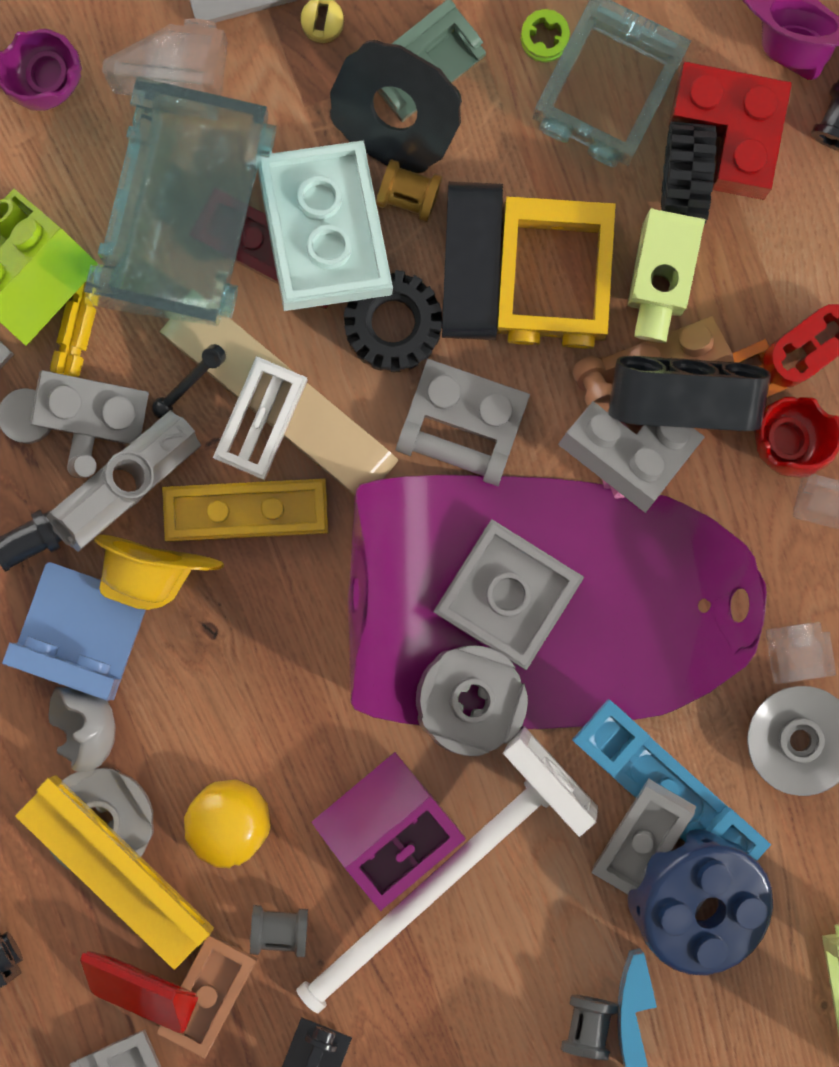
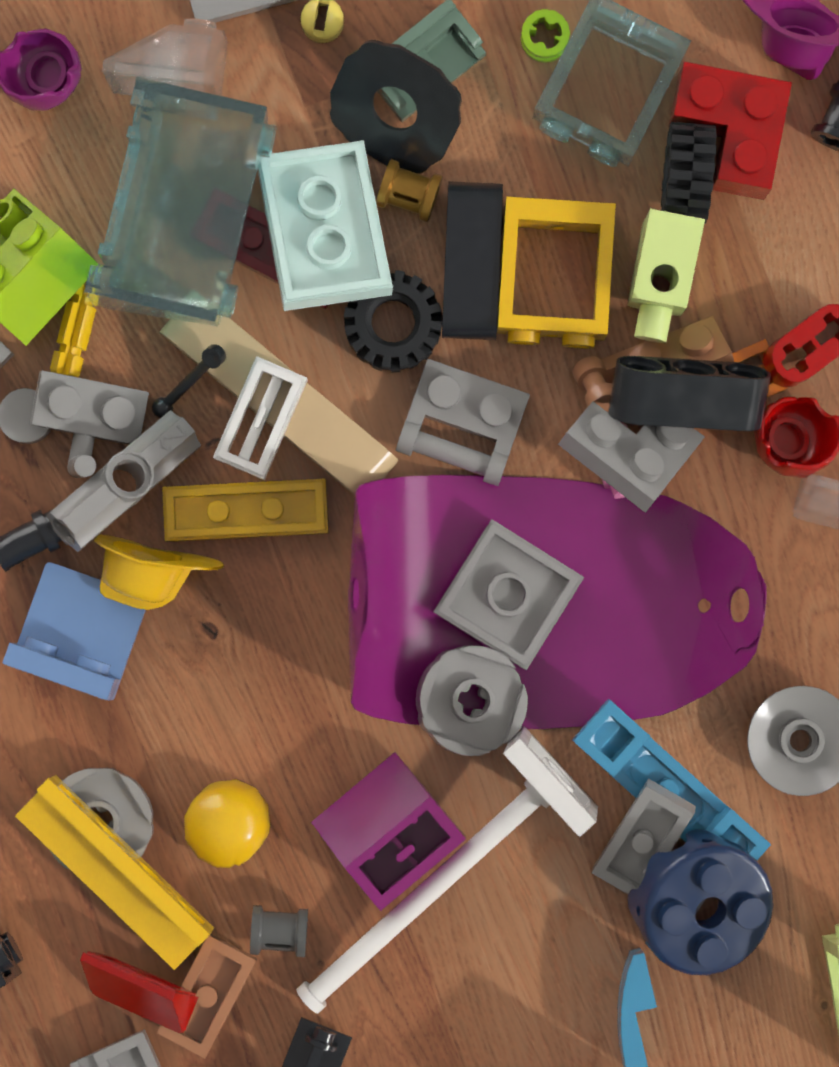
light grey hair [48,687,116,772] -> none
dark grey bush [561,995,619,1060] -> none
clear brick [765,622,836,684] -> none

